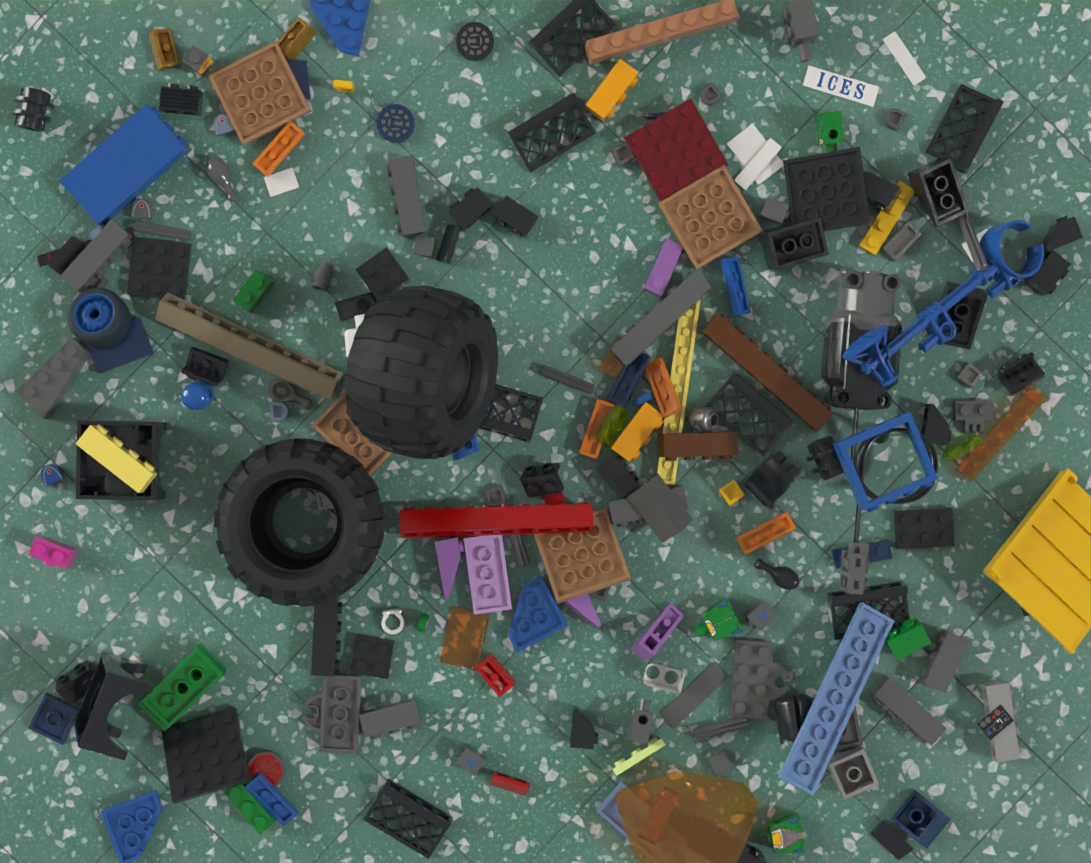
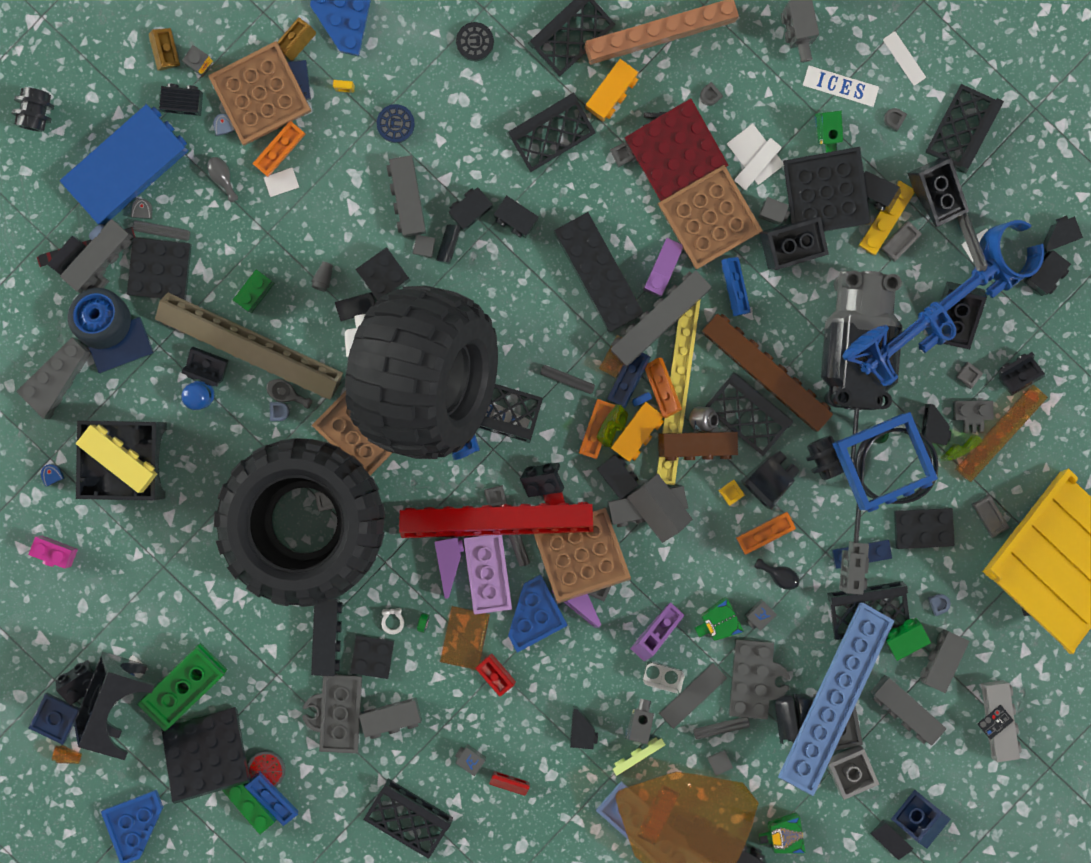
none -> clear orange cone [51,744,82,764]
none -> black brick [554,212,644,333]
none -> sand blue tile [928,594,951,616]
none -> flat silver tile [972,495,1009,538]

